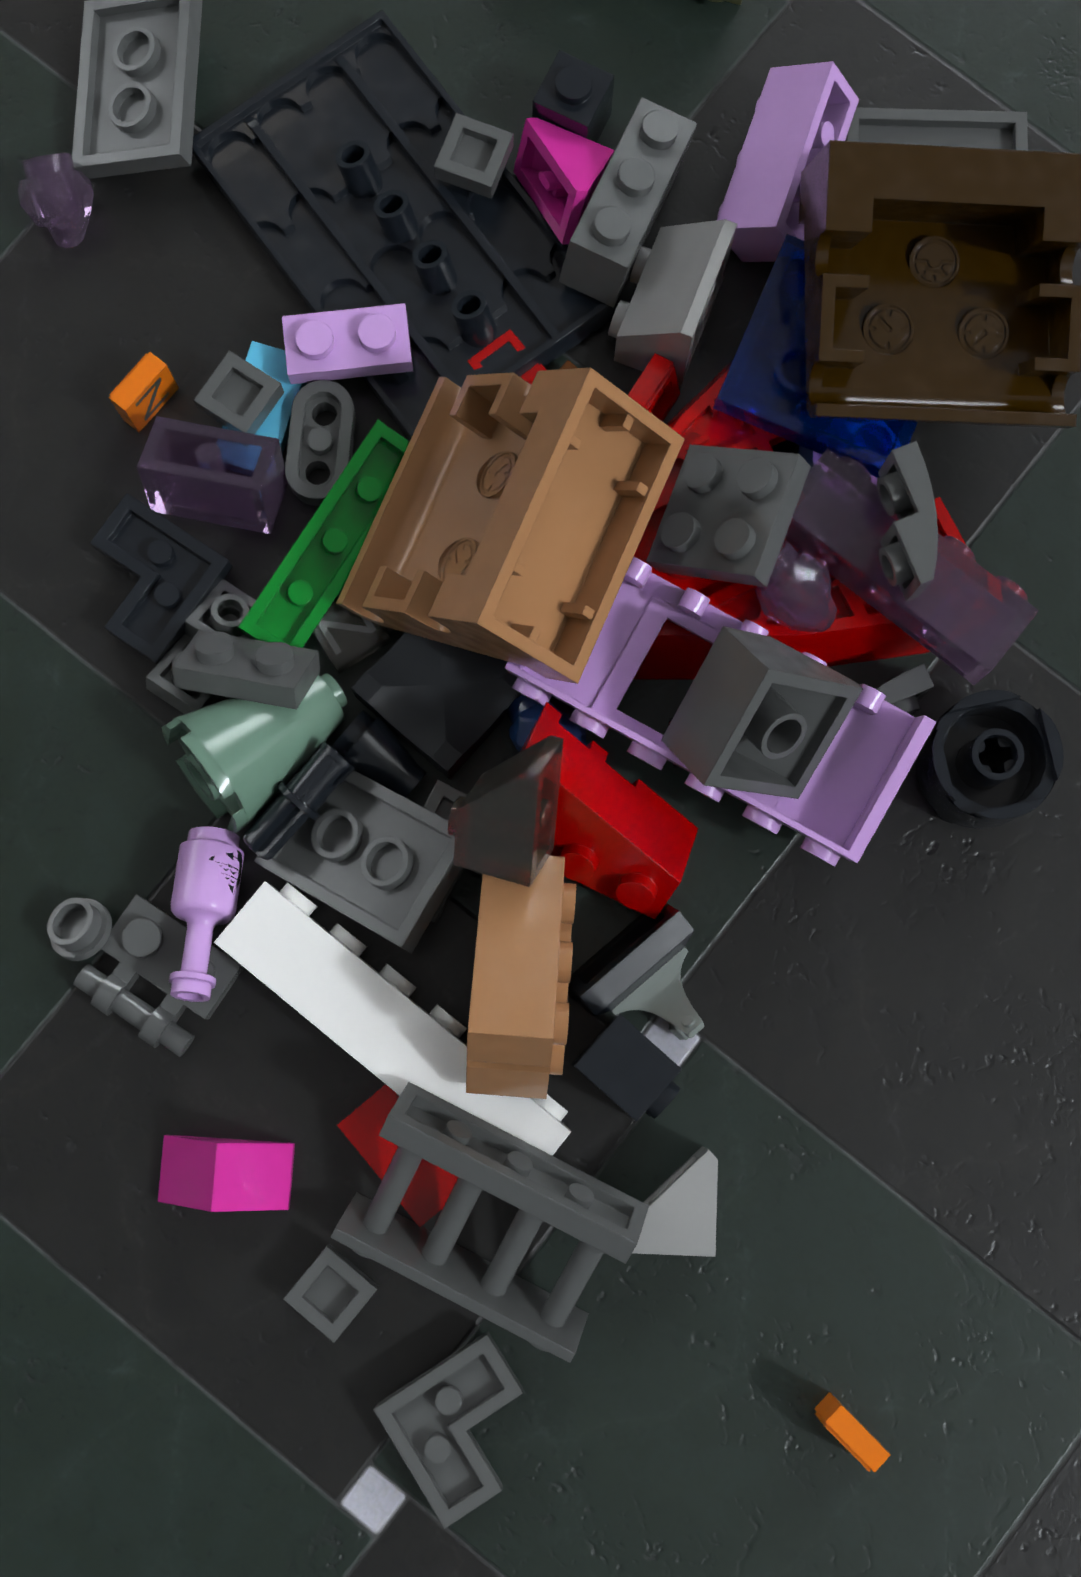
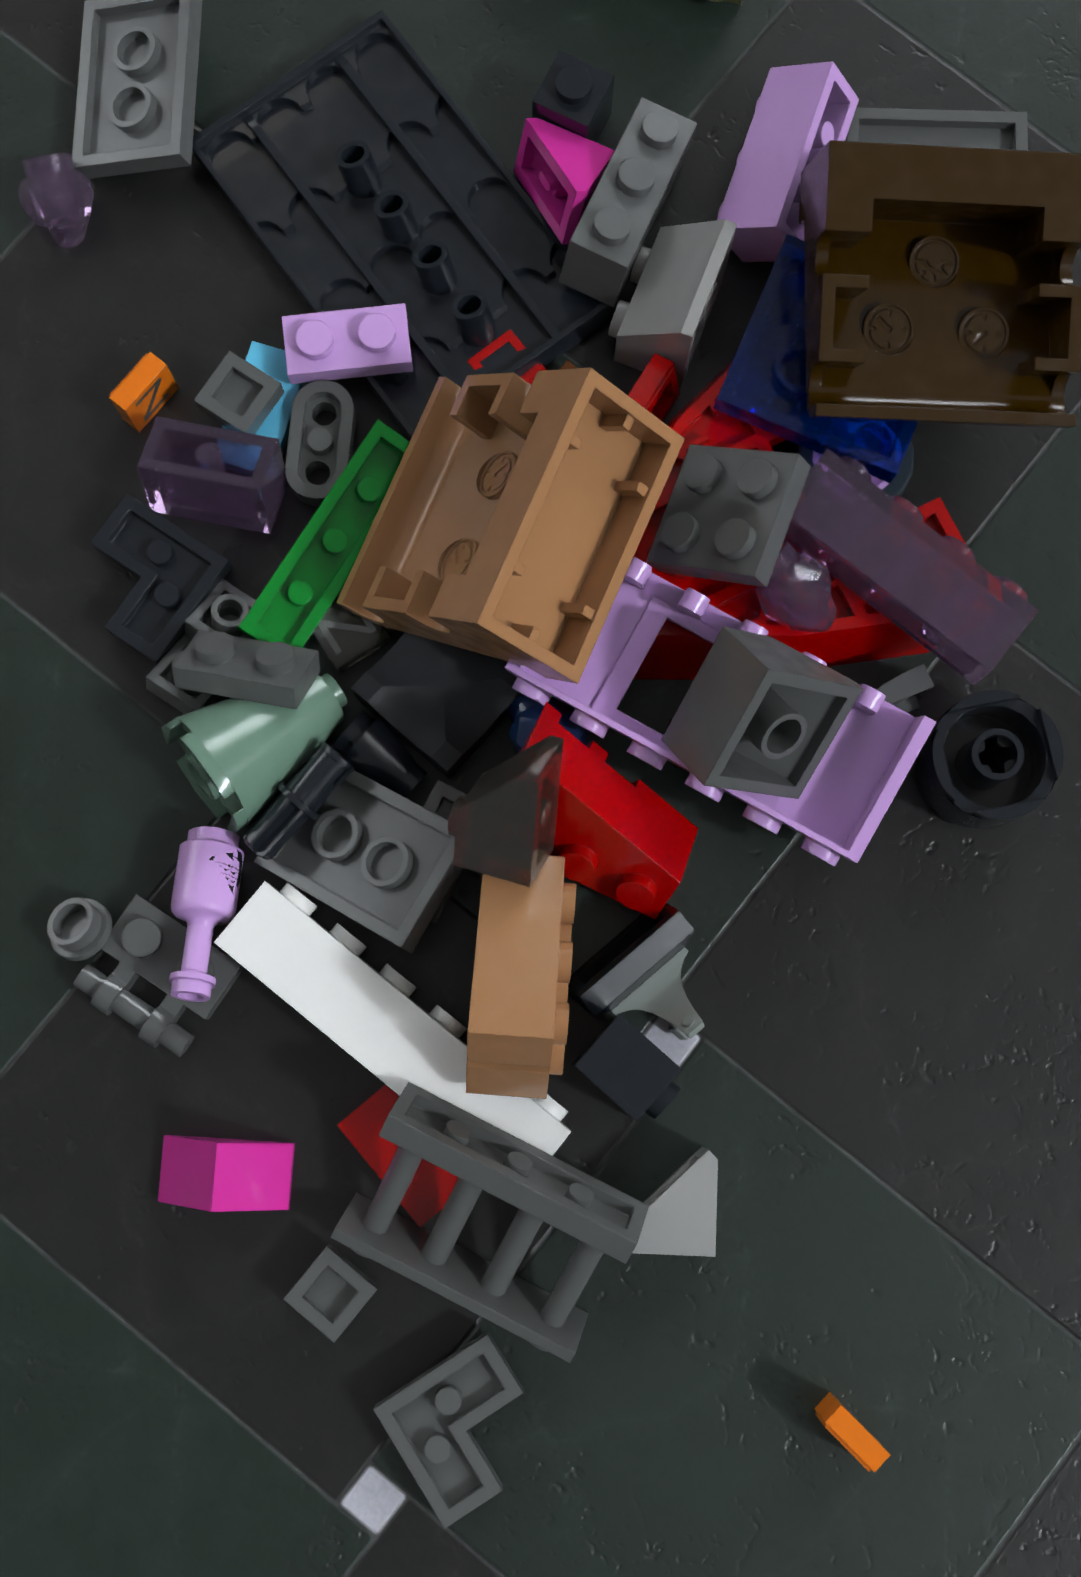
dark grey plate [434,113,514,199] -> none
dark grey slope [877,441,938,602] -> none

